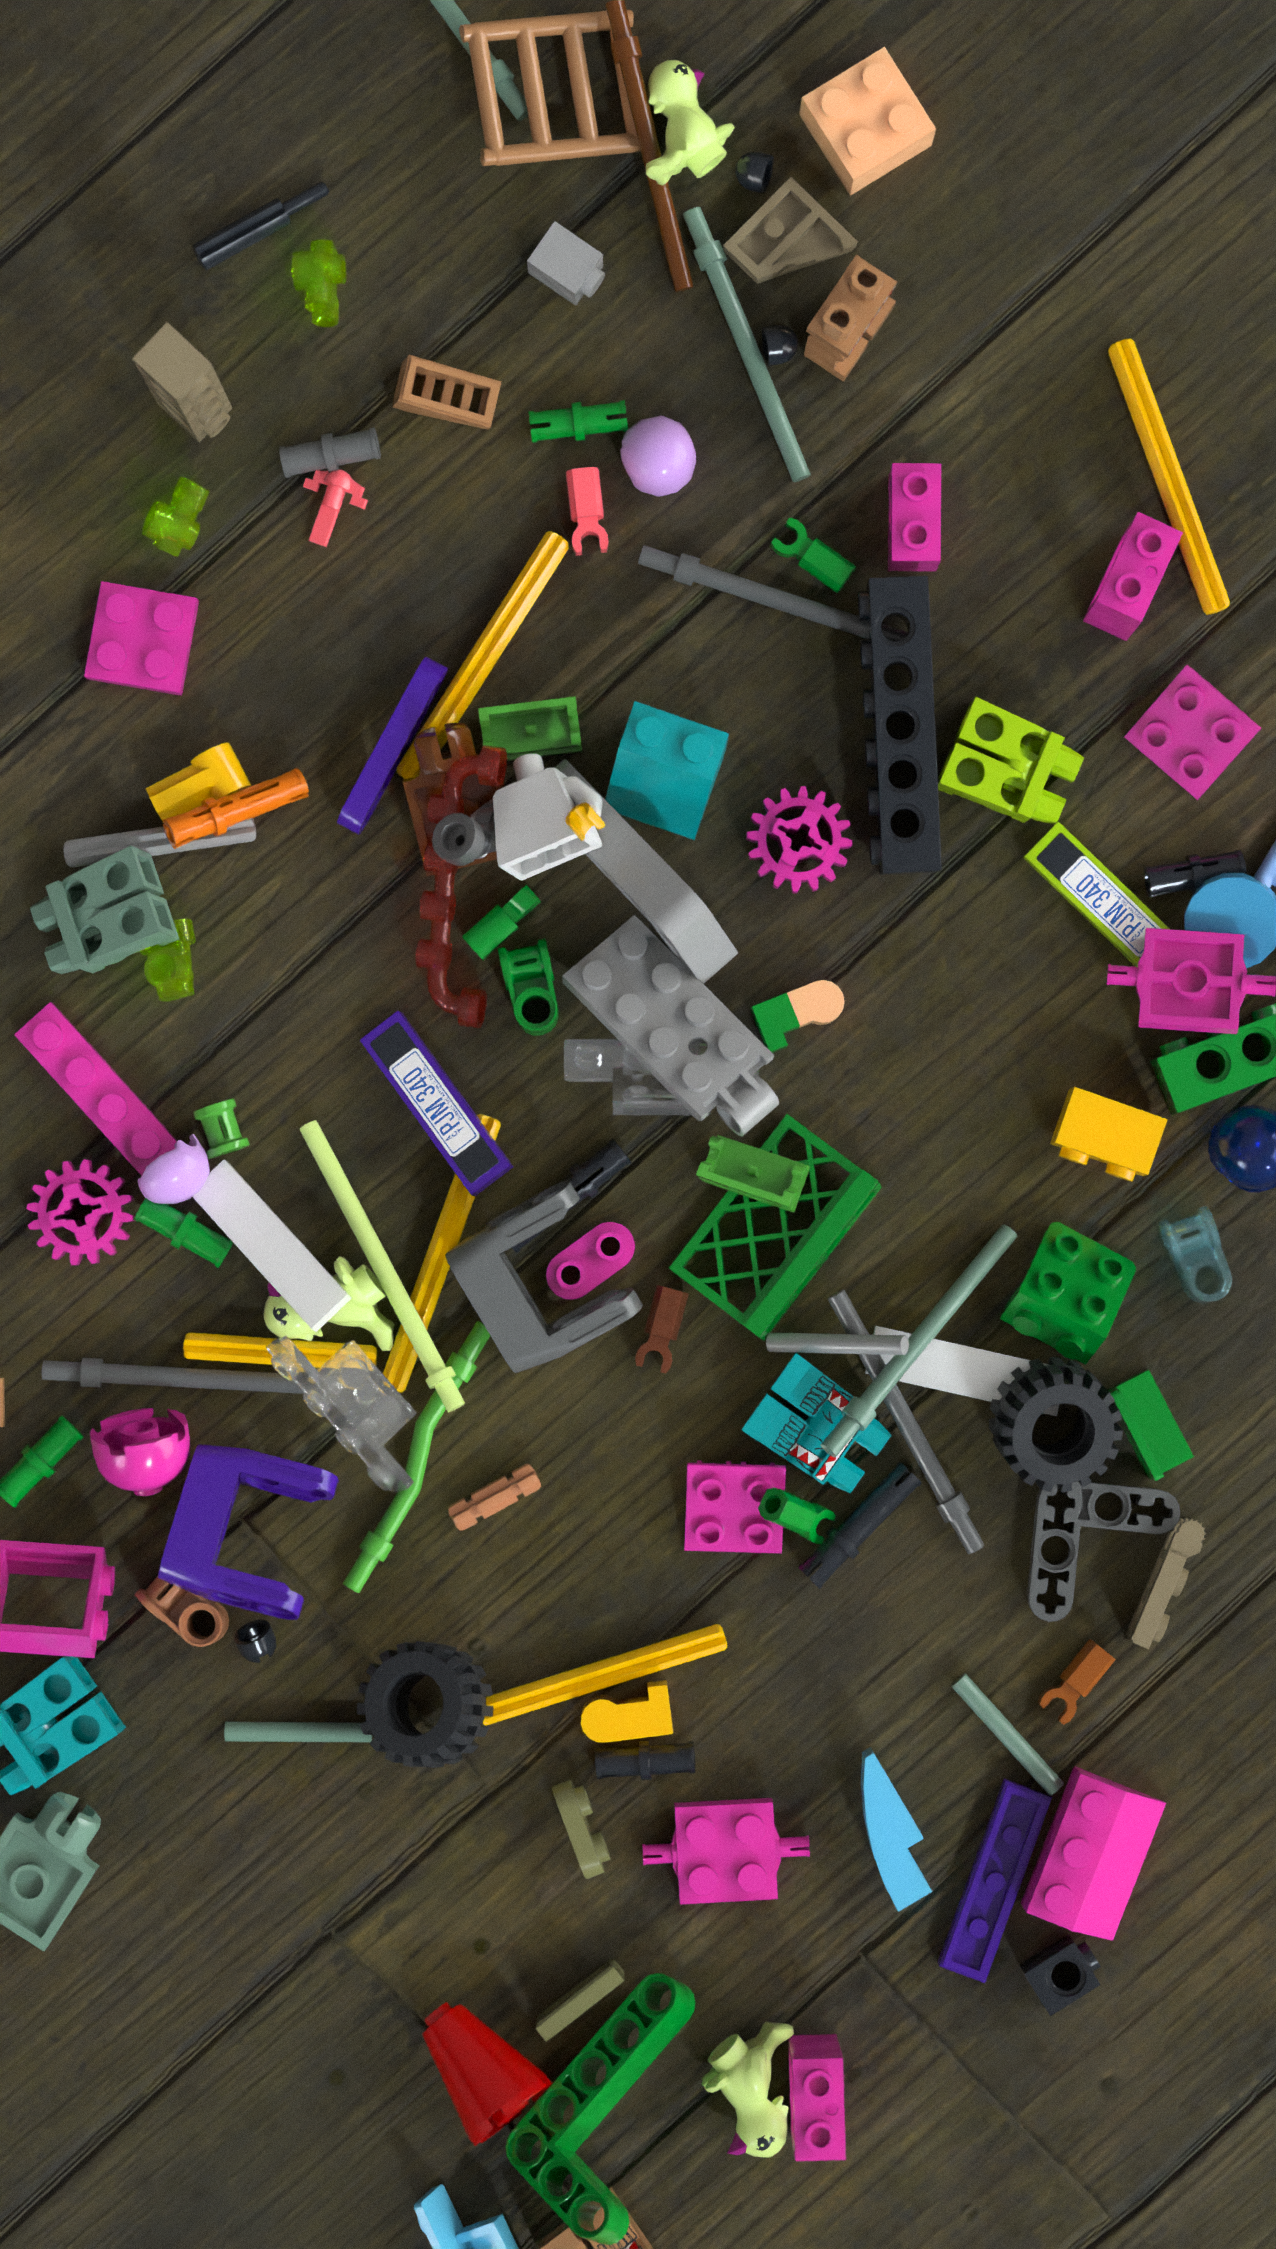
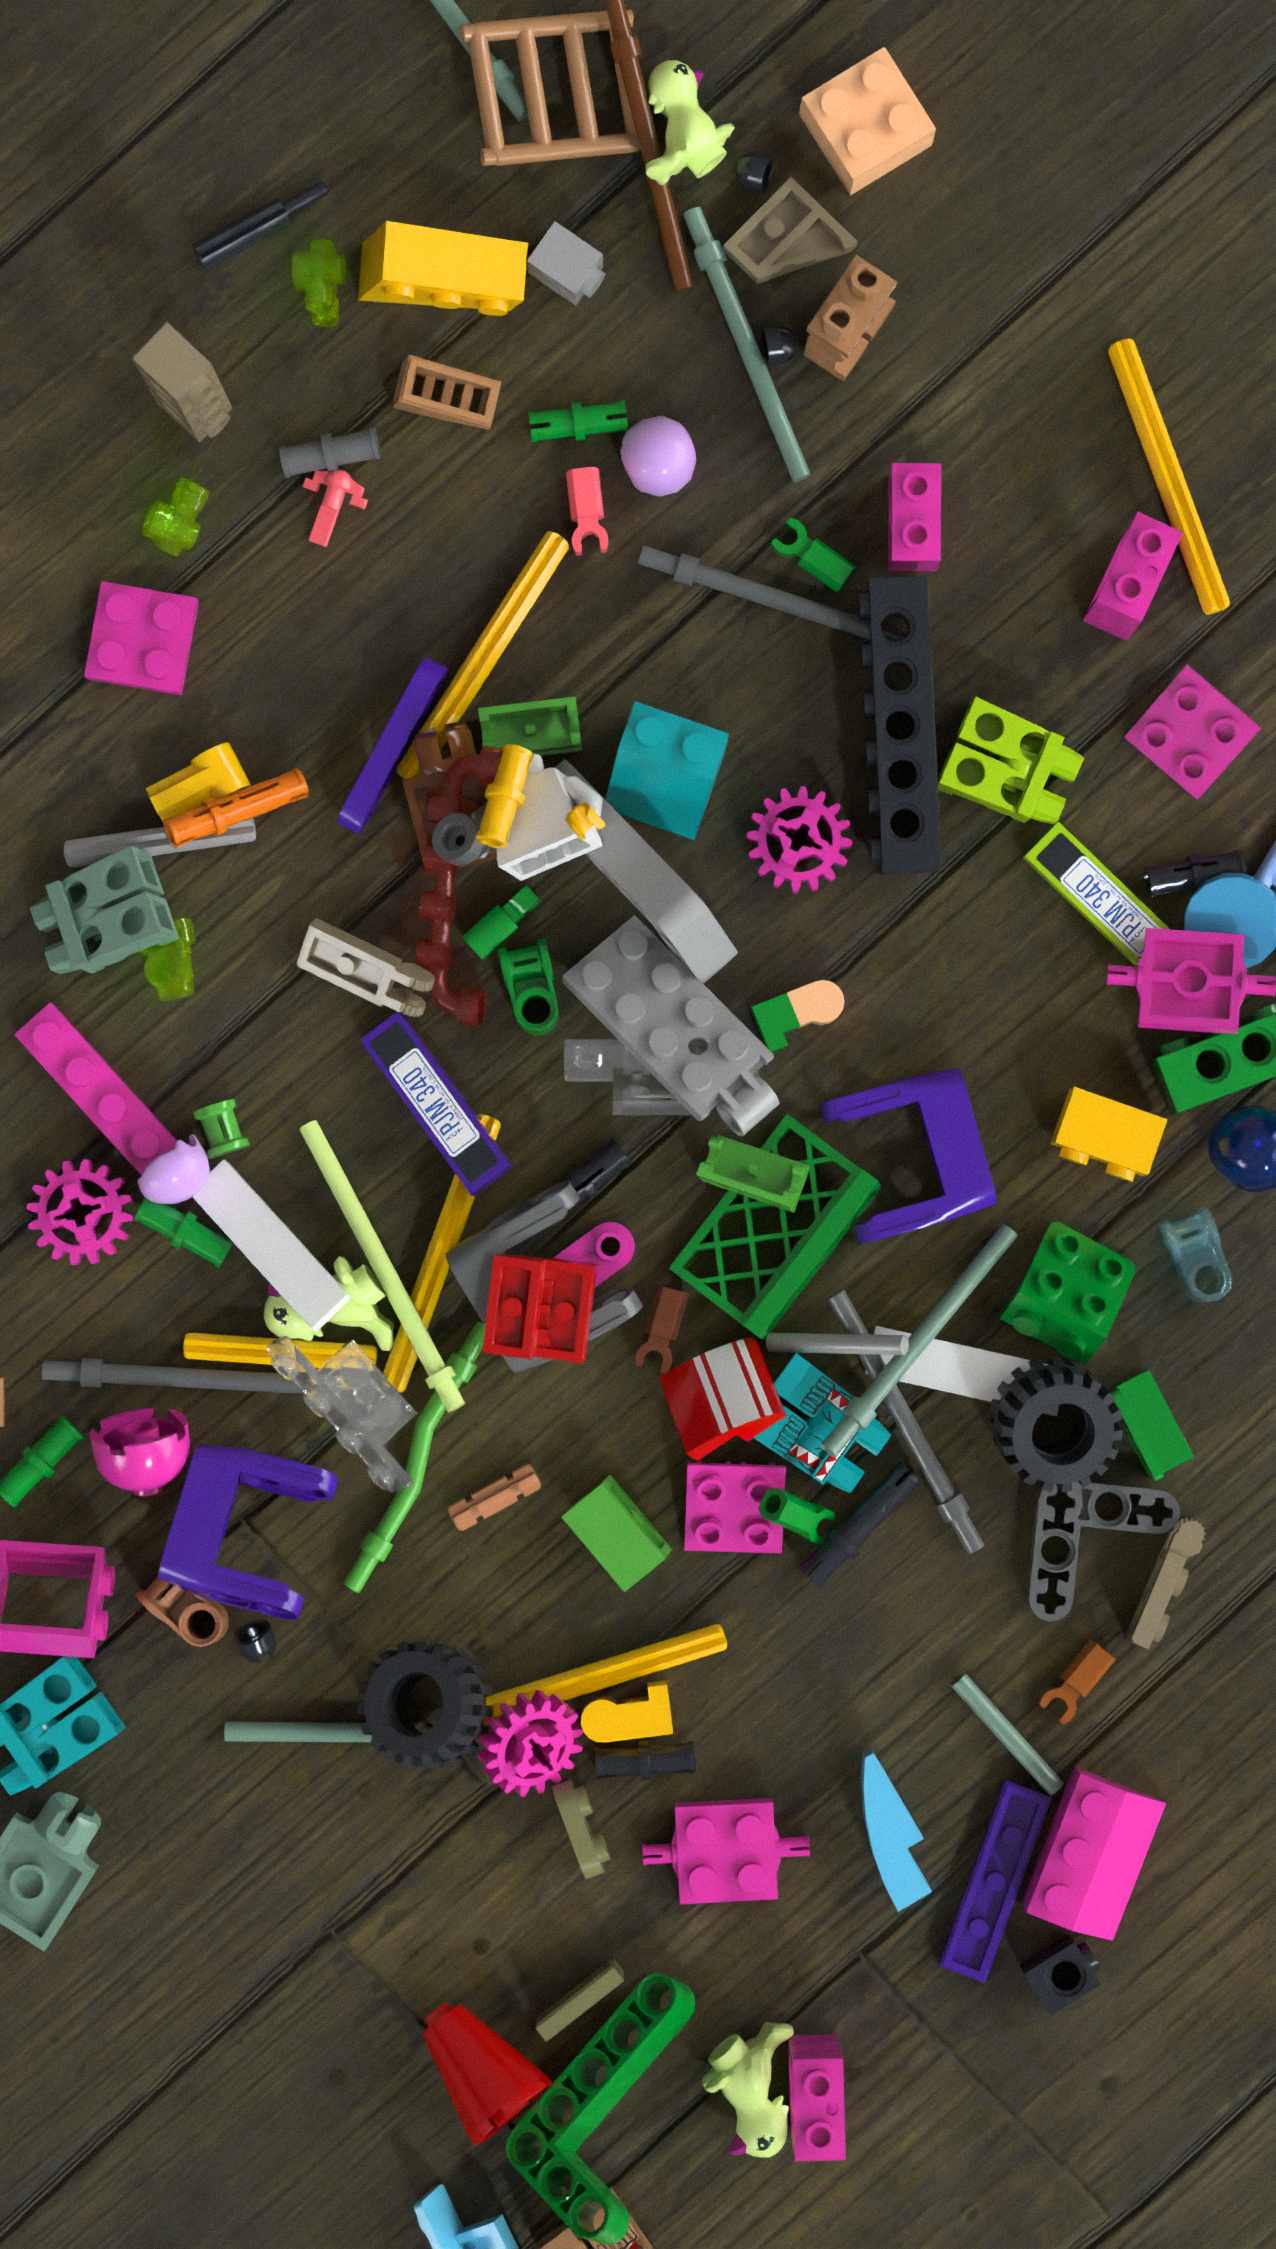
none -> hinge [296,918,436,1017]
none -> yellow wedge [358,221,528,316]
none -> yellow pin [476,744,534,849]
none -> dark pink gear [477,1690,584,1797]
none -> red slope [482,1254,598,1364]
none -> bright green hinge [562,1475,672,1592]
none -> red slope [659,1337,786,1461]
none -> dark purple connector [819,1068,997,1245]

